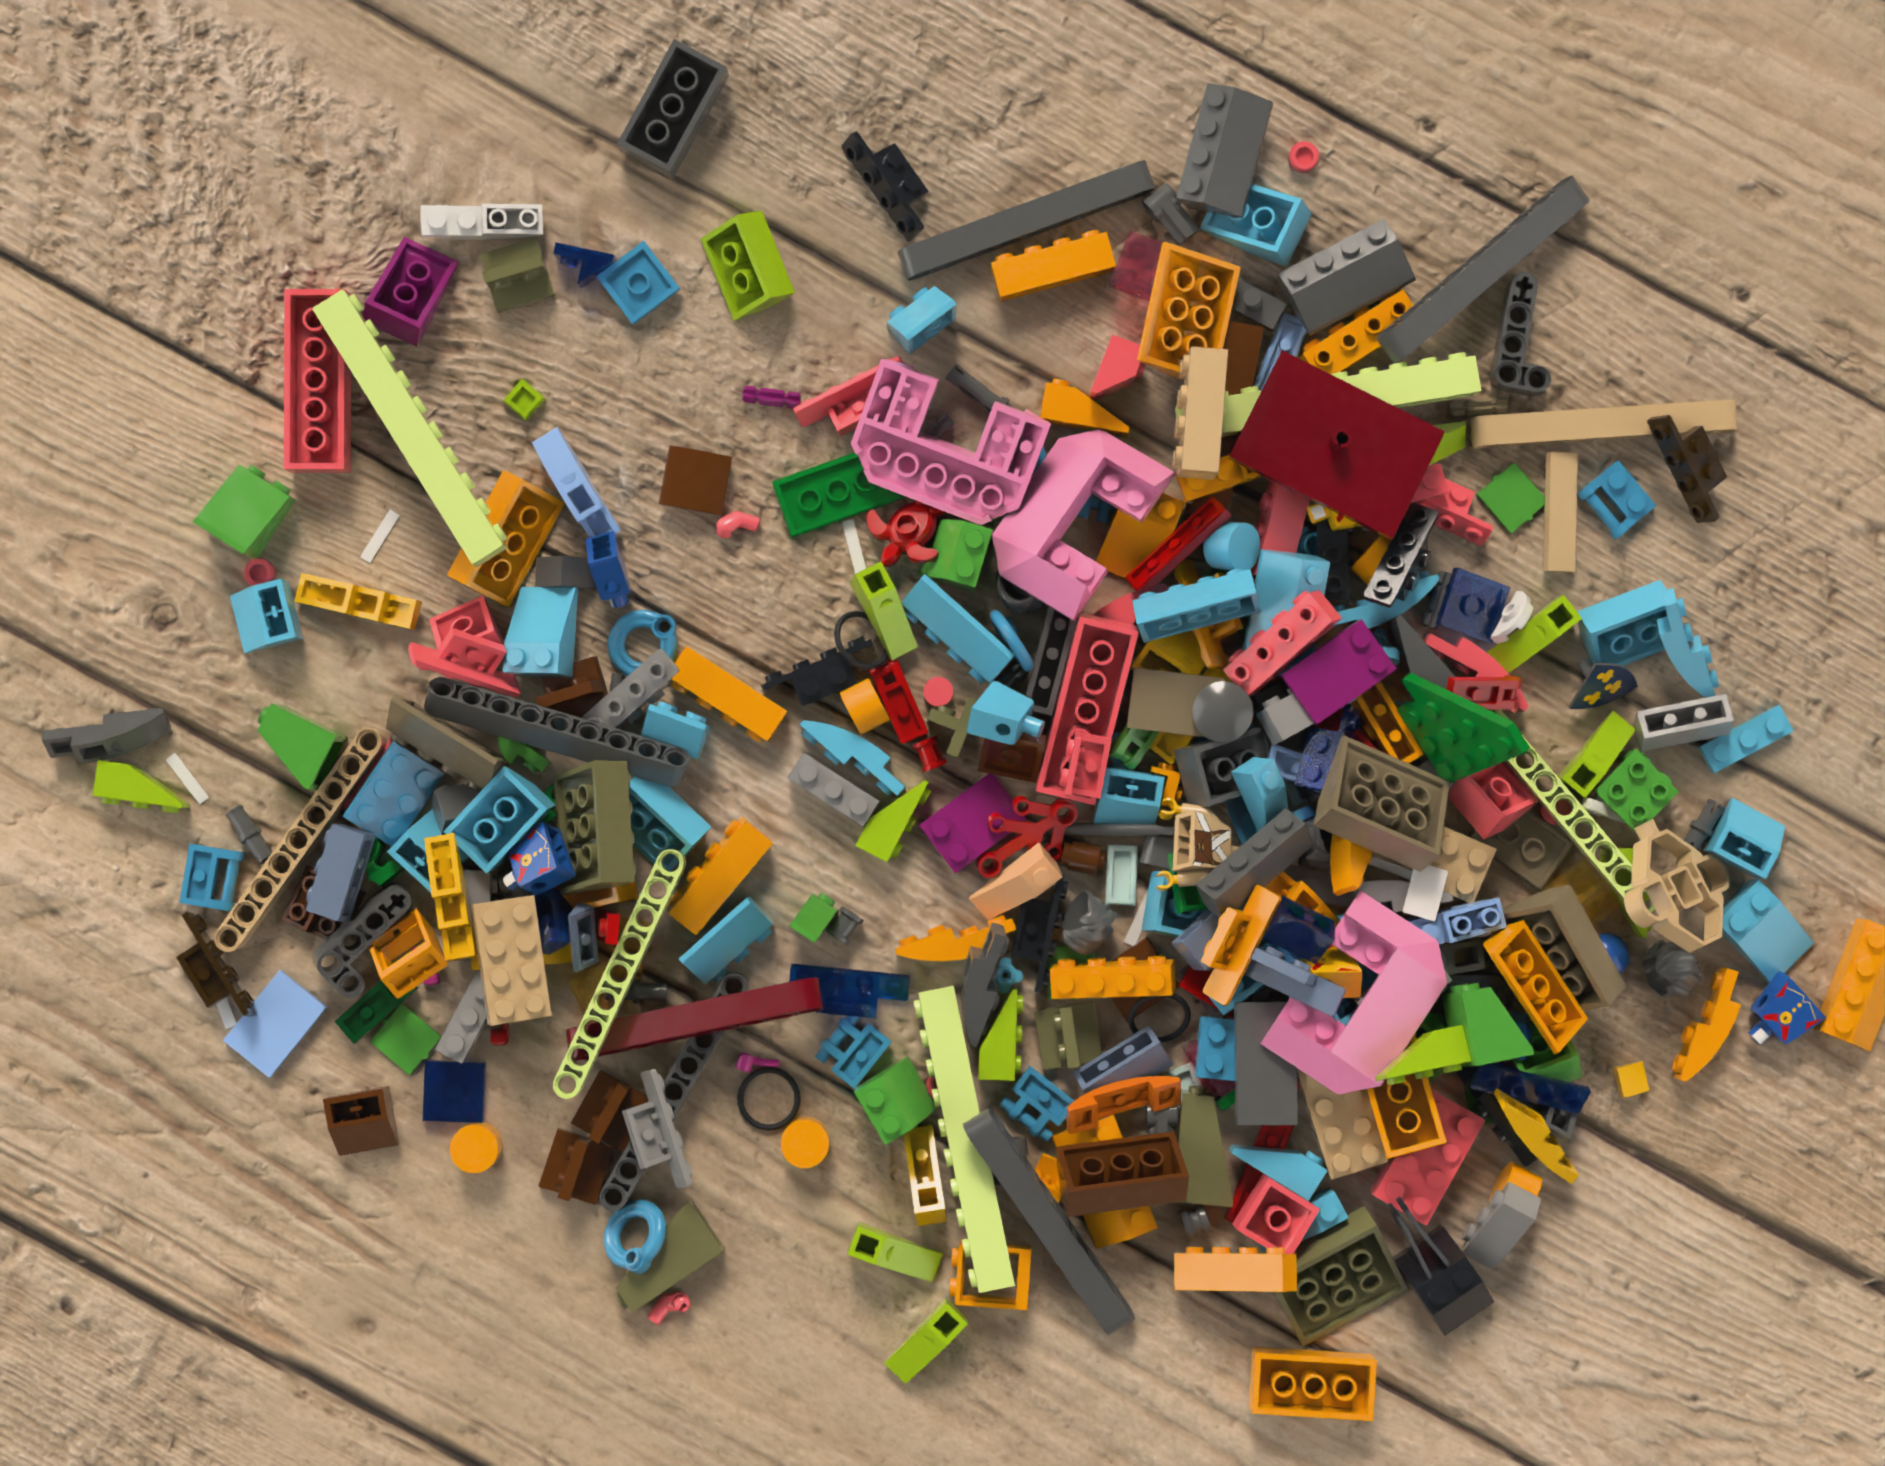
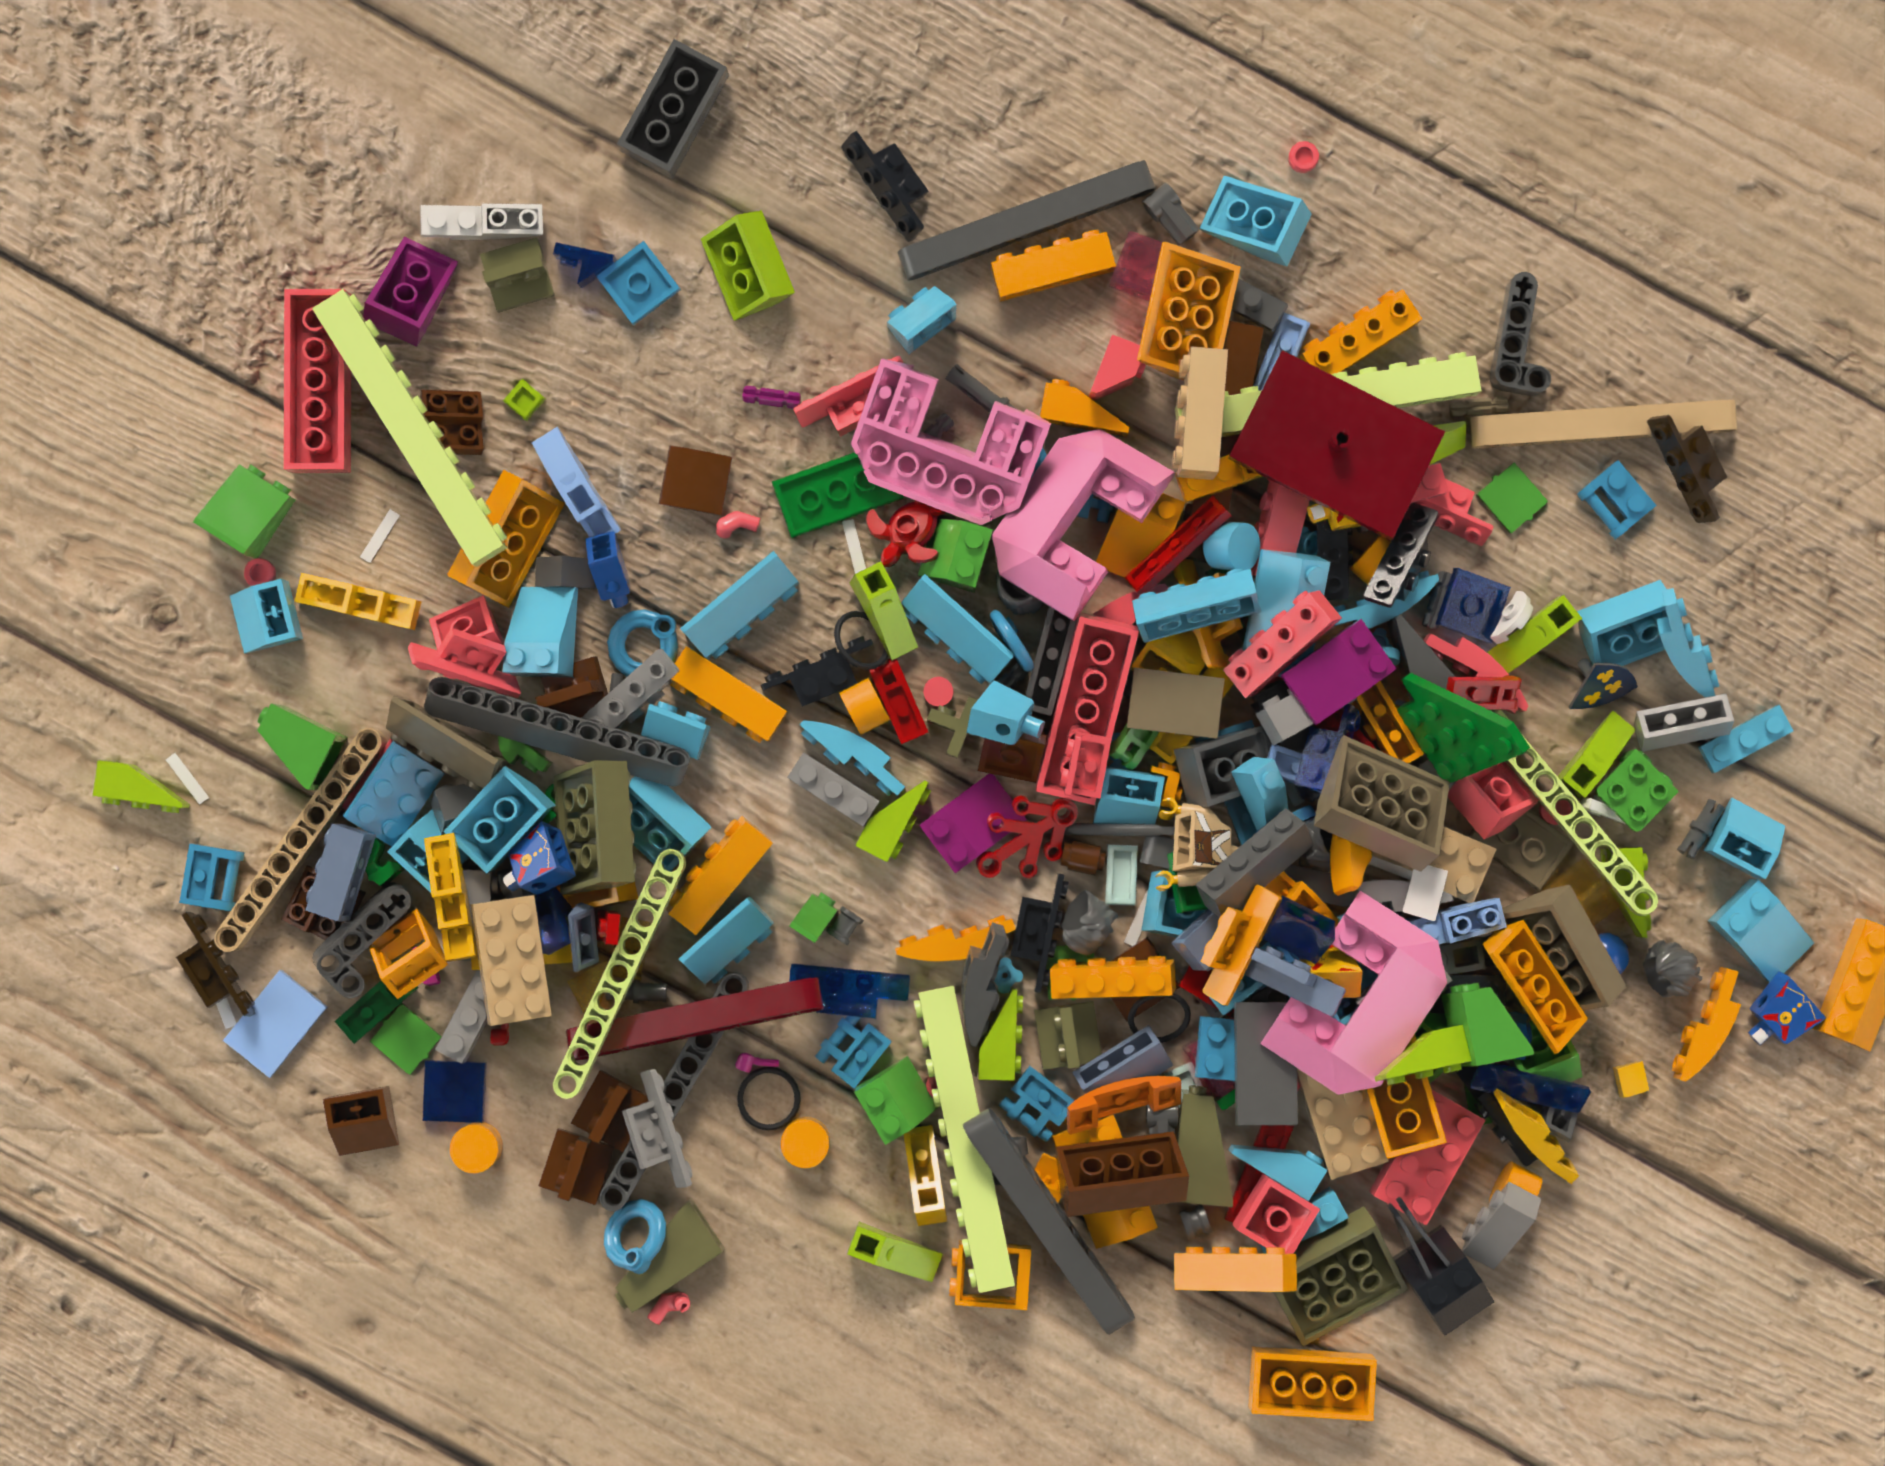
dark grey slope [42,708,171,764] -> none
dark grey pin [225,805,273,865] -> none
lime slope [884,1297,968,1384] -> none
red bush [912,735,947,773] -> none
light nougat slope [969,842,1062,920] -> none
dark grey slope [1176,83,1273,218] -> none
dark grey dish [1192,681,1253,742] -> none
dark grey slope [1278,219,1416,335] -> none
dark grey beam [1376,175,1590,363] -> none
tan tile [1543,451,1578,573] -> none
tan piece [1624,819,1730,953] -> none
none -> reddish brown slope [420,390,484,455]
none -> medium azure slope [680,551,799,660]

